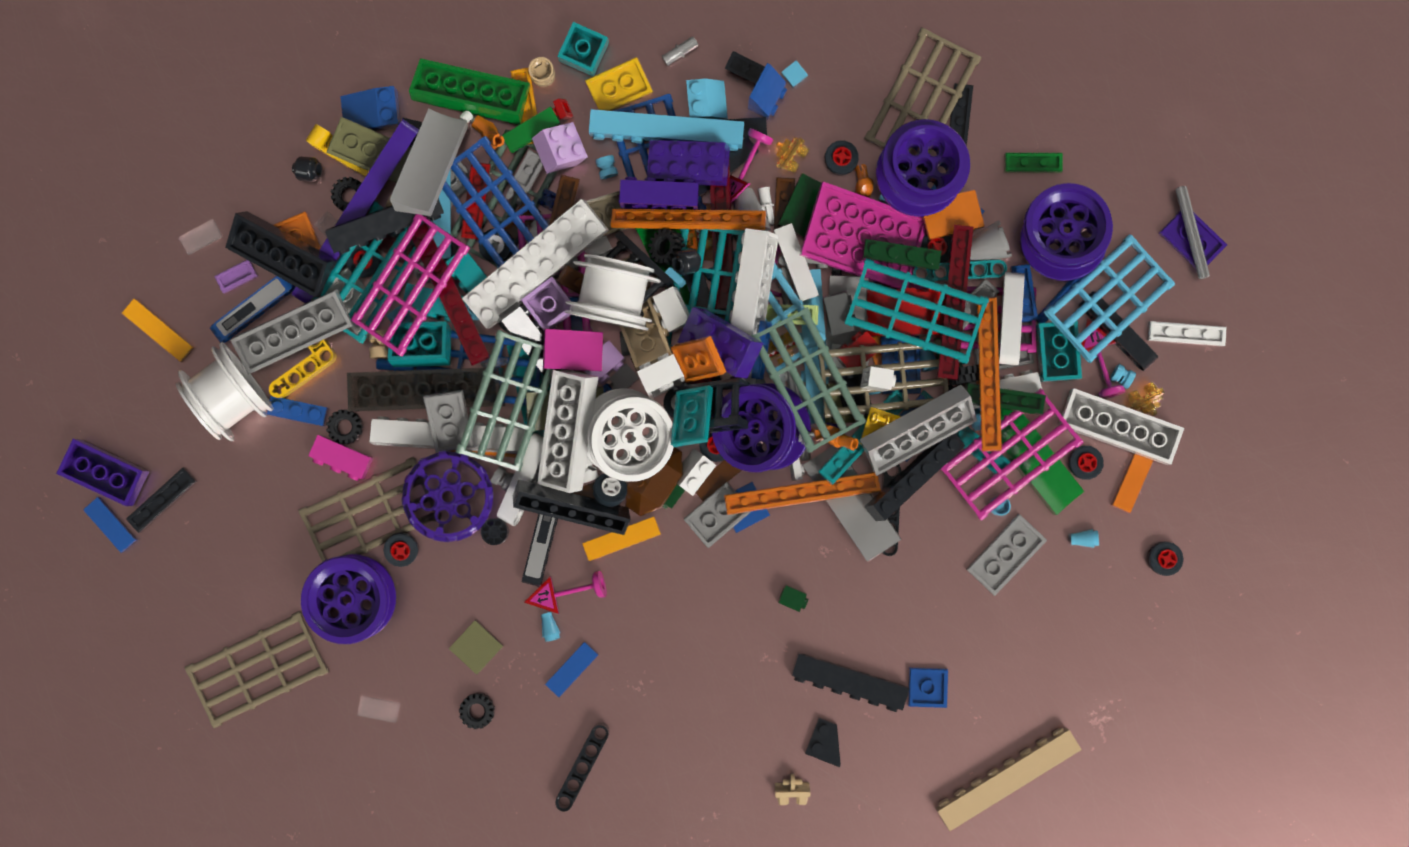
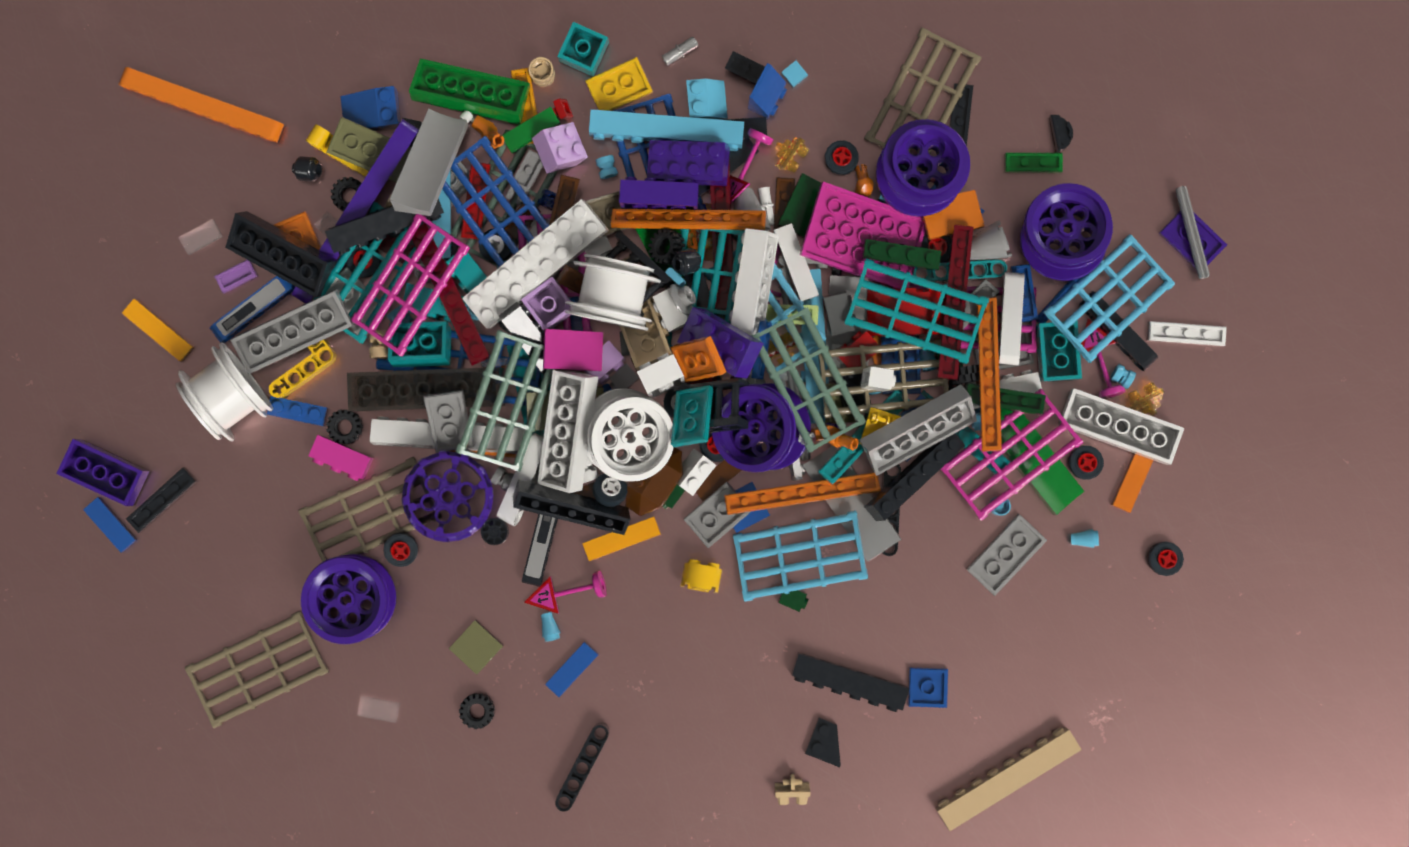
none -> orange beam [118,67,284,143]
none -> light grey piece [670,284,696,315]
none -> yellow brick [680,559,722,593]
none -> medium azure door [733,510,868,602]
none -> black plate [1050,115,1073,153]

